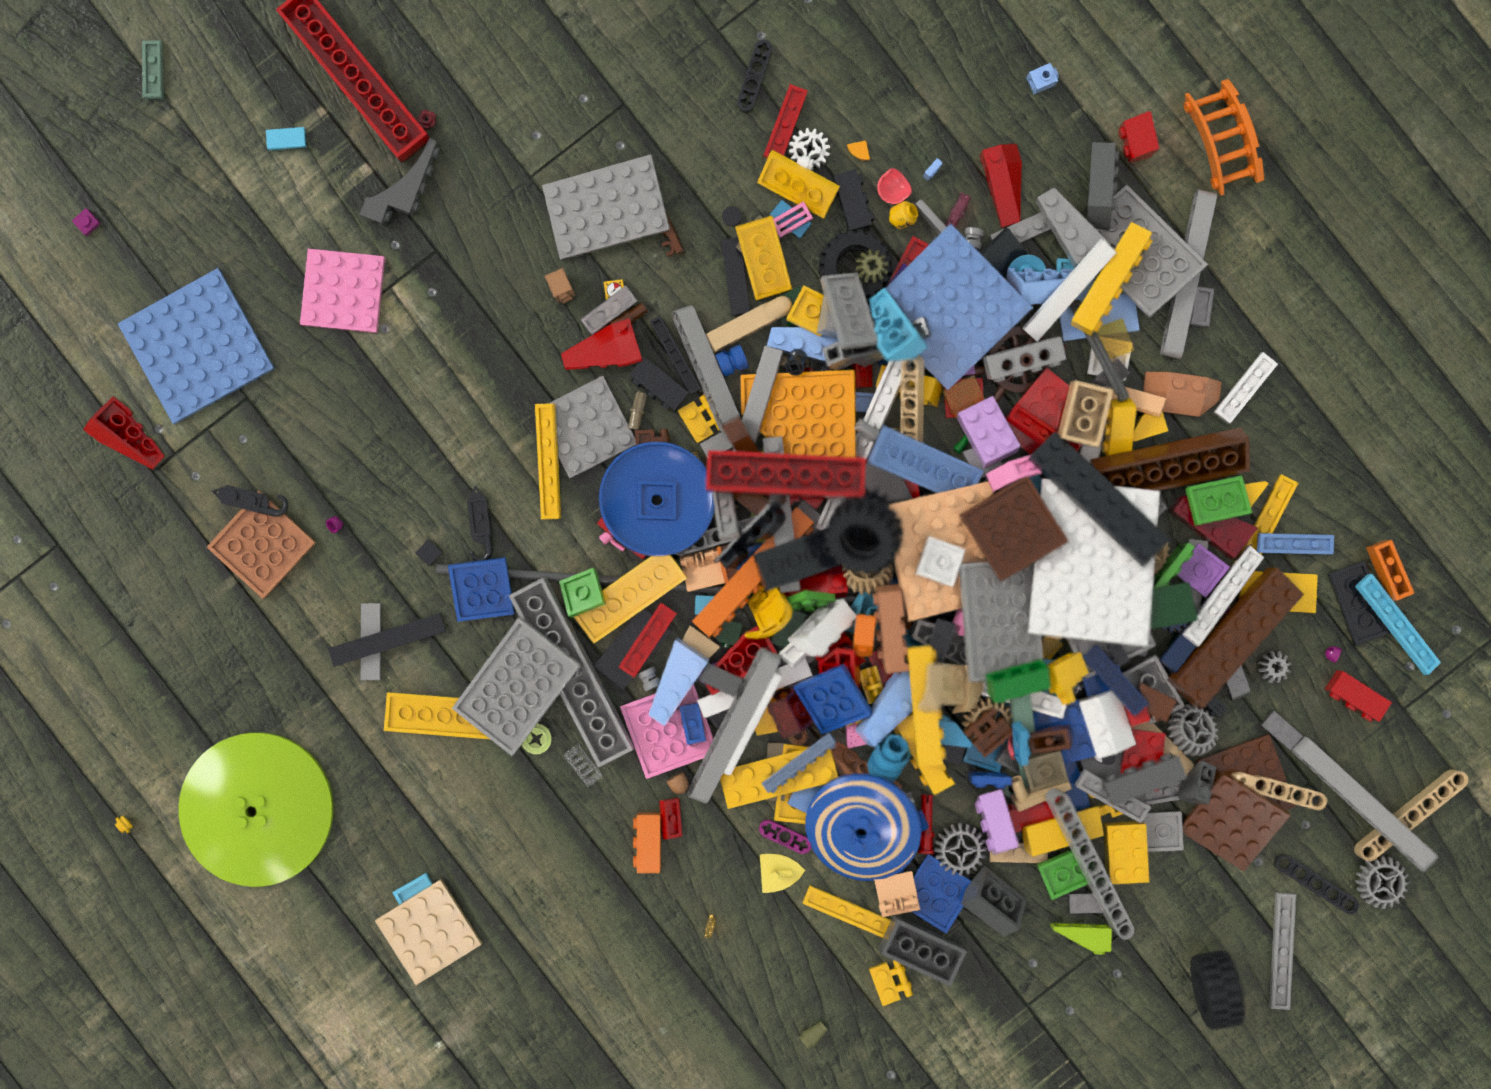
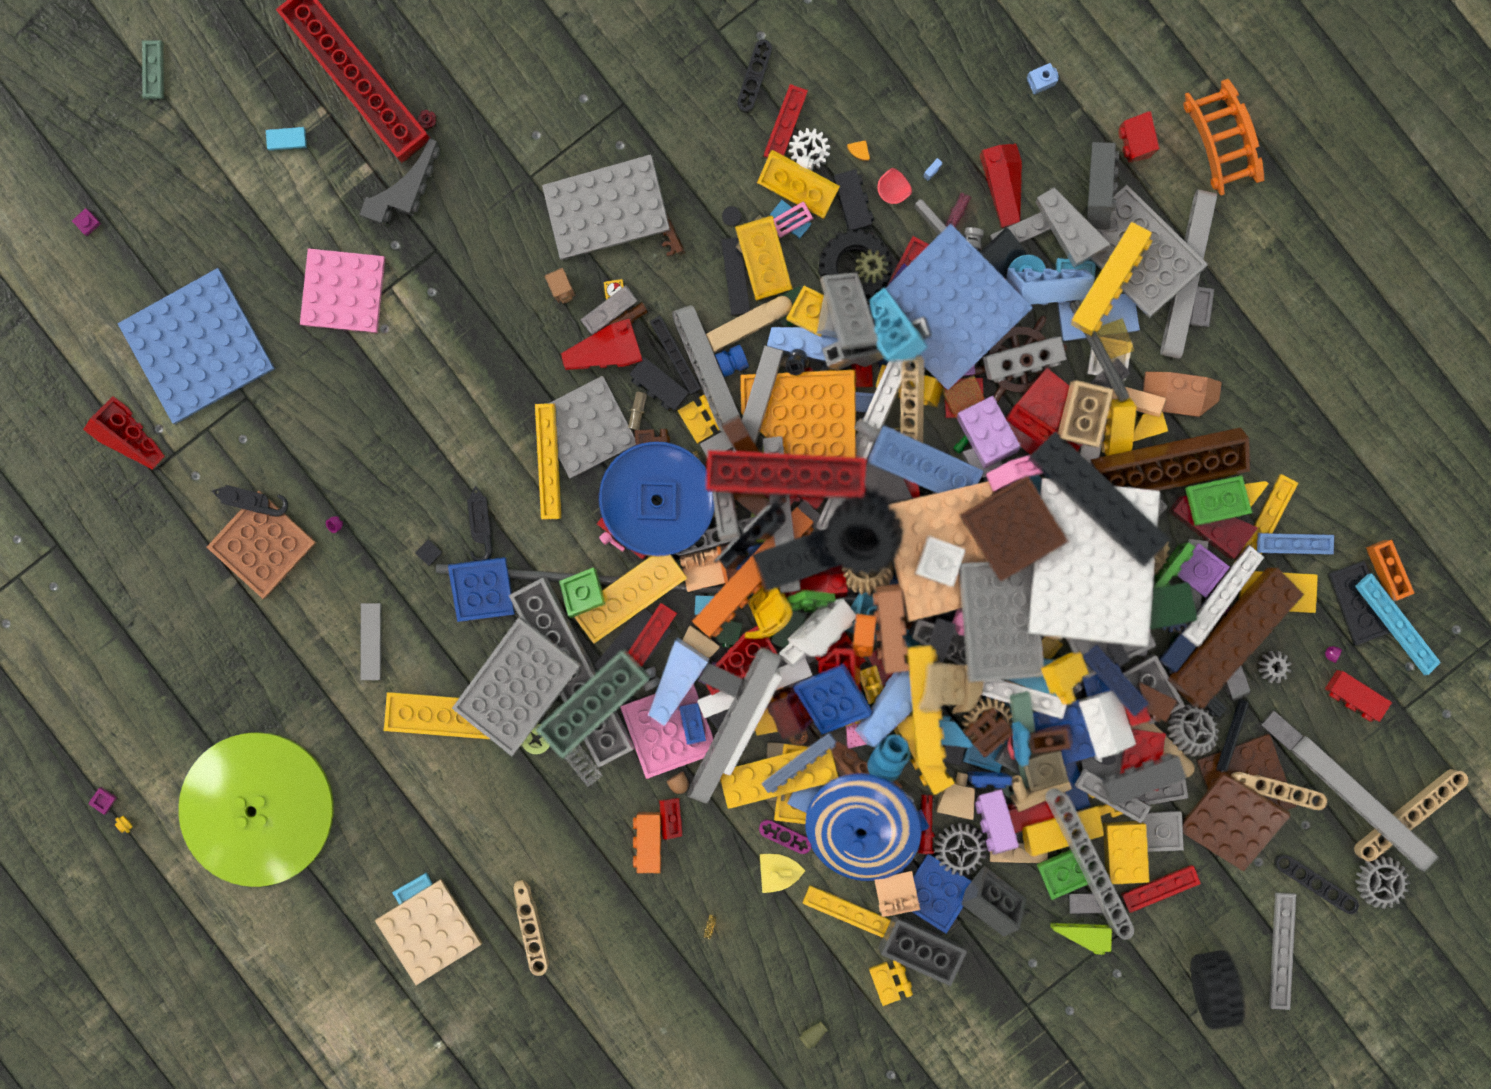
black tile [328,613,446,667] -> none
yellow head [889,201,918,229] -> none
green brick [986,659,1051,703] -> none
white tile [1022,239,1116,341] -> none
dark grey slope [1179,761,1216,805] -> none
white plate [1214,352,1278,424] -> none
none -> magenta plate [88,787,117,815]
none -> tan piece [513,880,549,976]
none -> sand green brick [536,649,651,759]
none -> tan torso [935,772,975,820]
none -> red plate [1121,865,1201,913]
none -> black axle [1216,700,1249,773]

